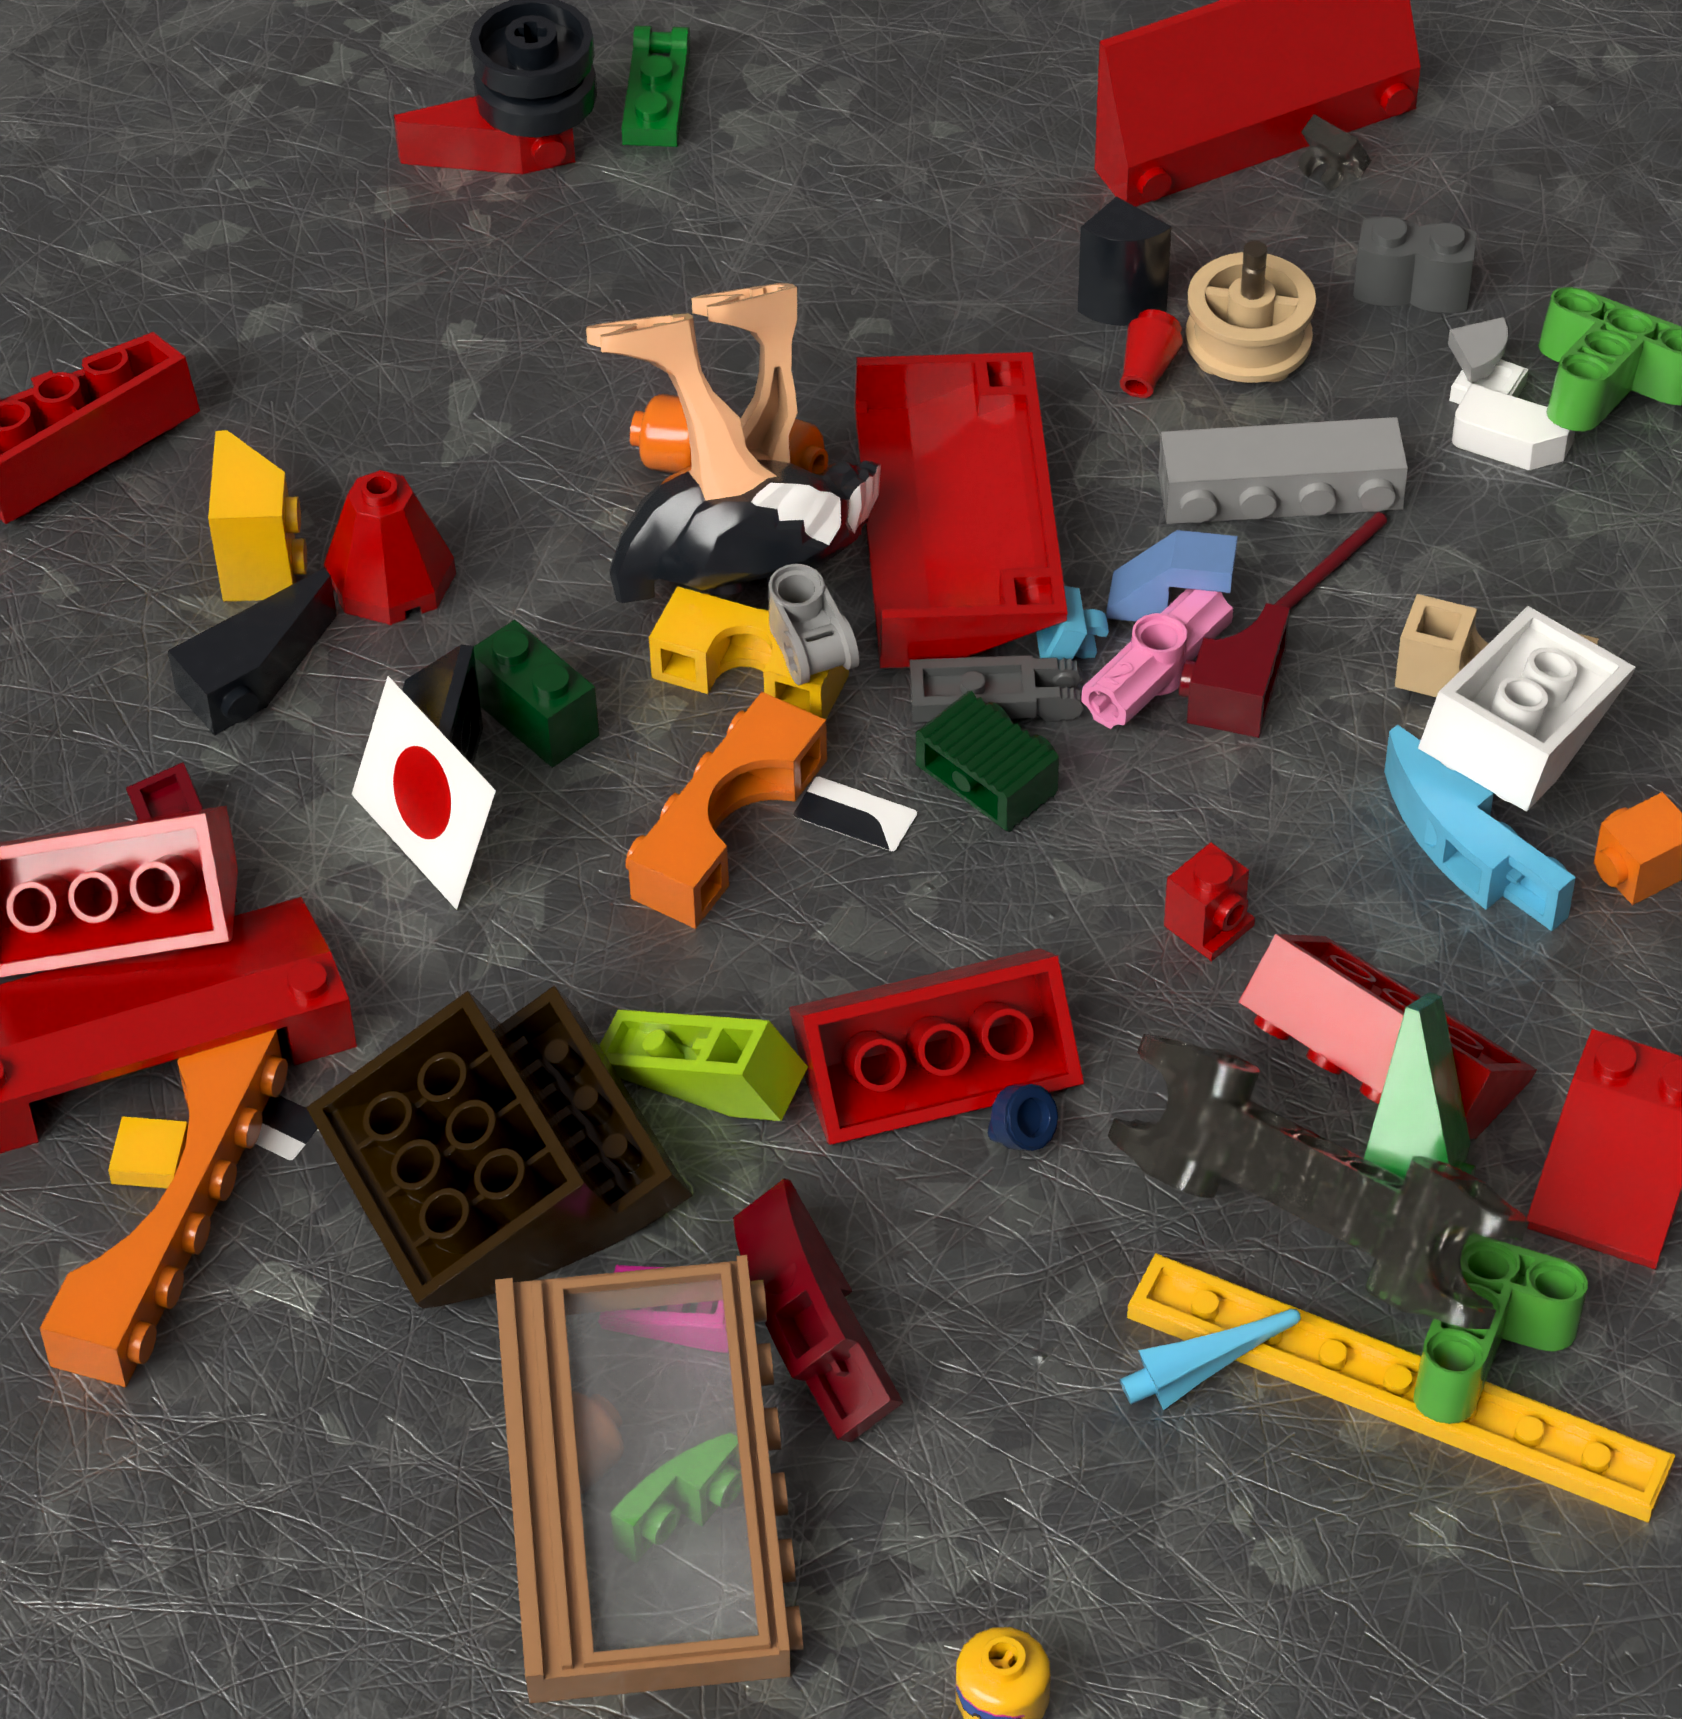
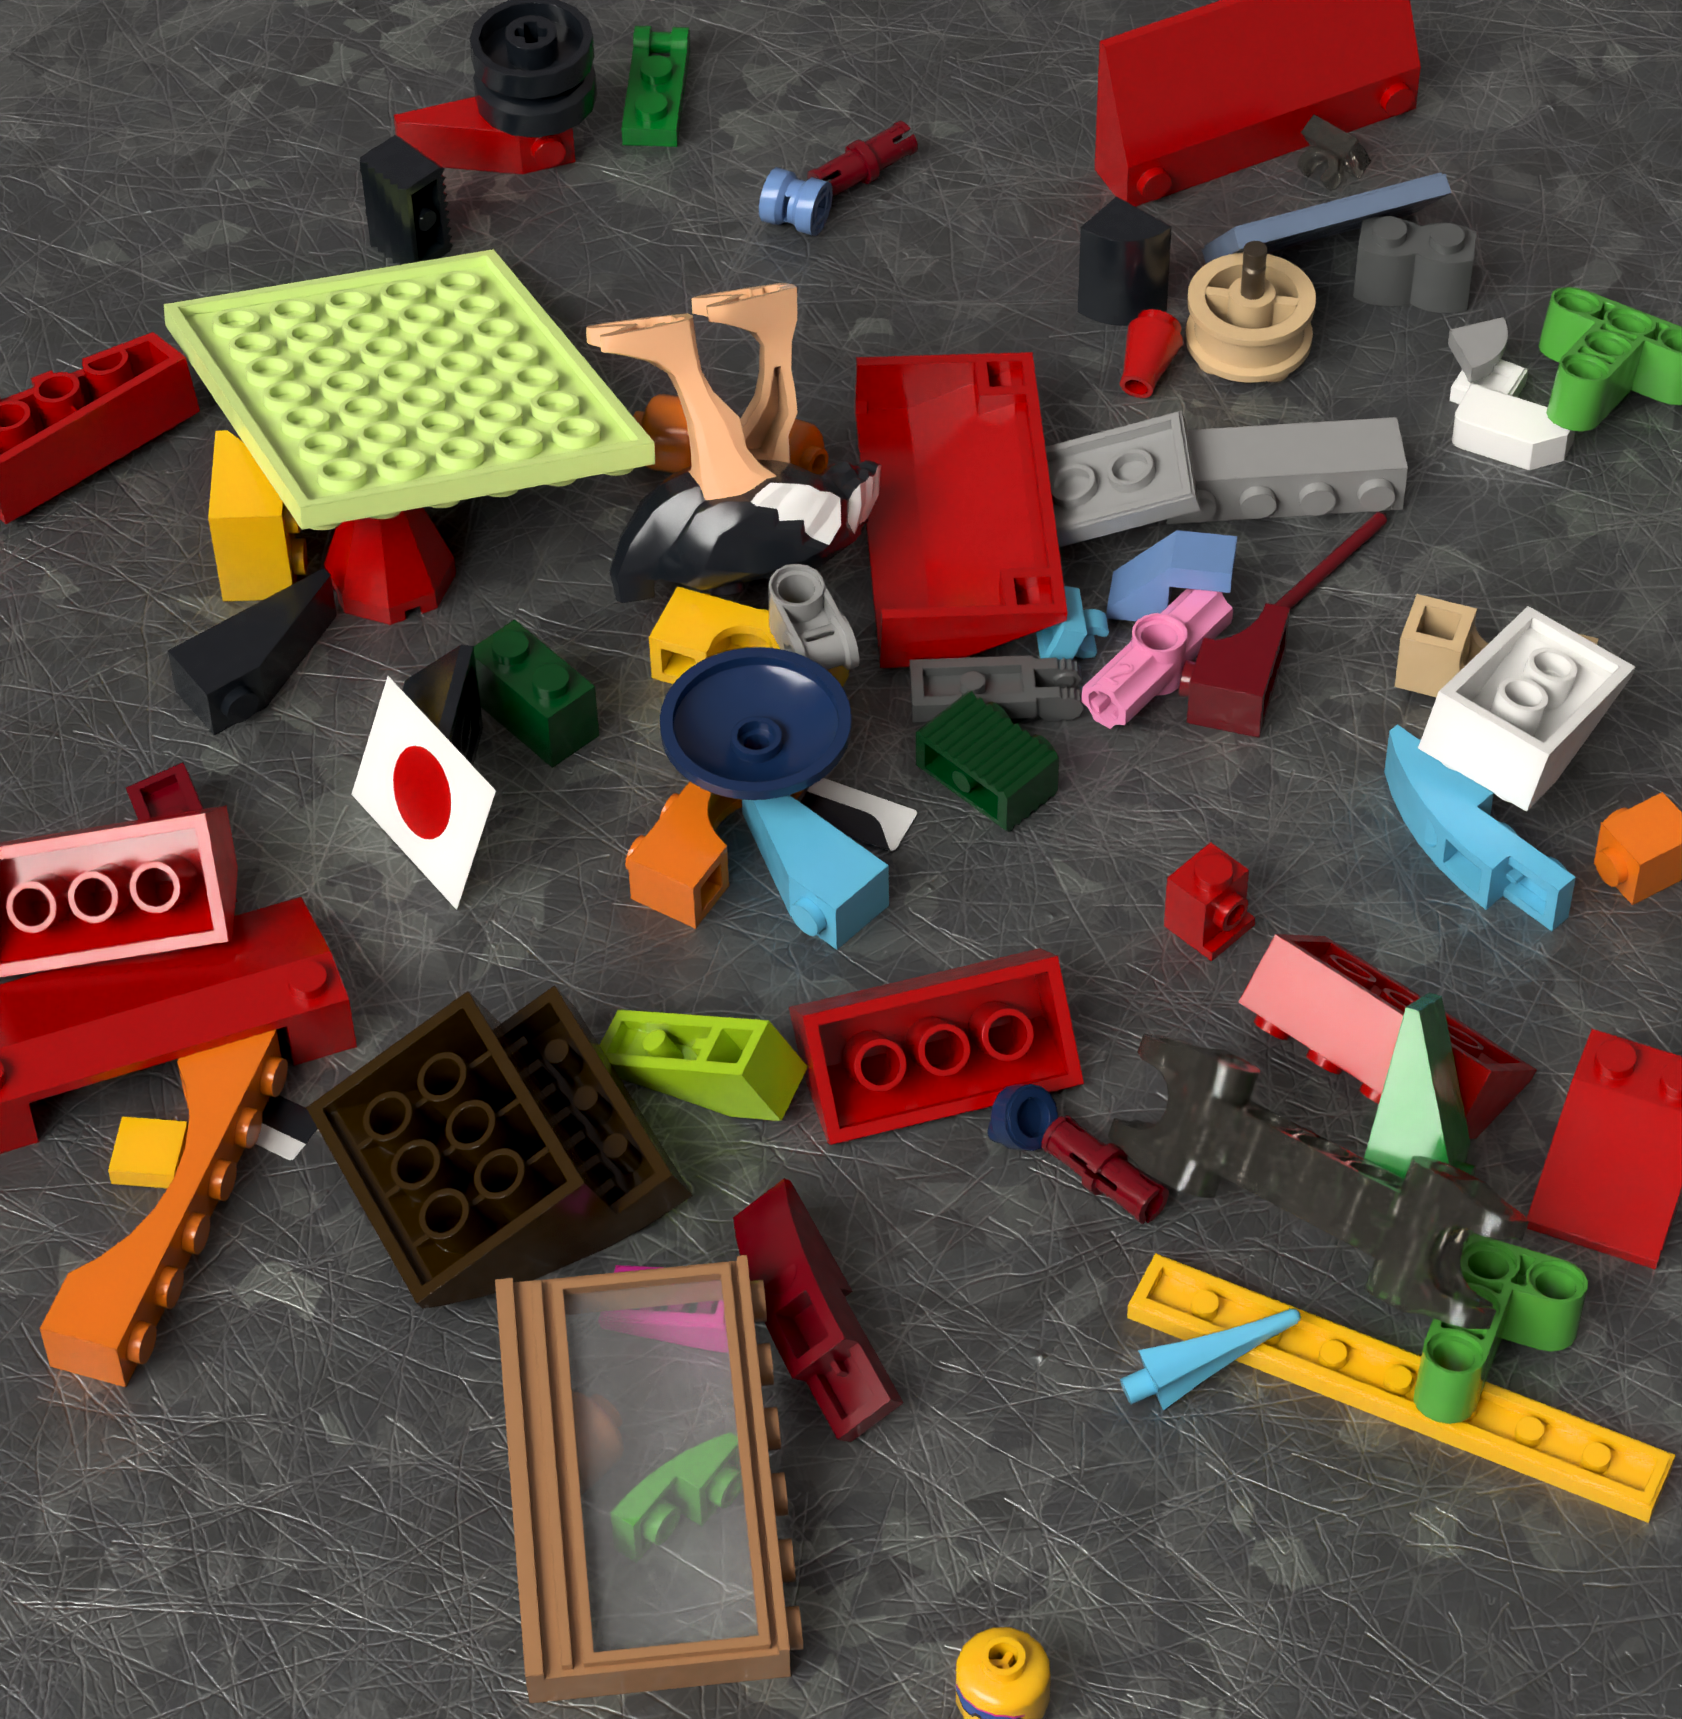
none -> yellowish green plate [164,249,655,530]
none -> black brick [360,135,453,265]
none -> dark blue dish [660,647,852,800]
none -> medium azure slope [742,795,889,950]
none -> medium blue wheel [759,167,833,236]
none -> dark red pin [807,120,918,198]
none -> dark red pin [1041,1115,1169,1224]
none -> light grey tile [1045,411,1200,547]
none -> sand blue tile [1202,172,1451,264]

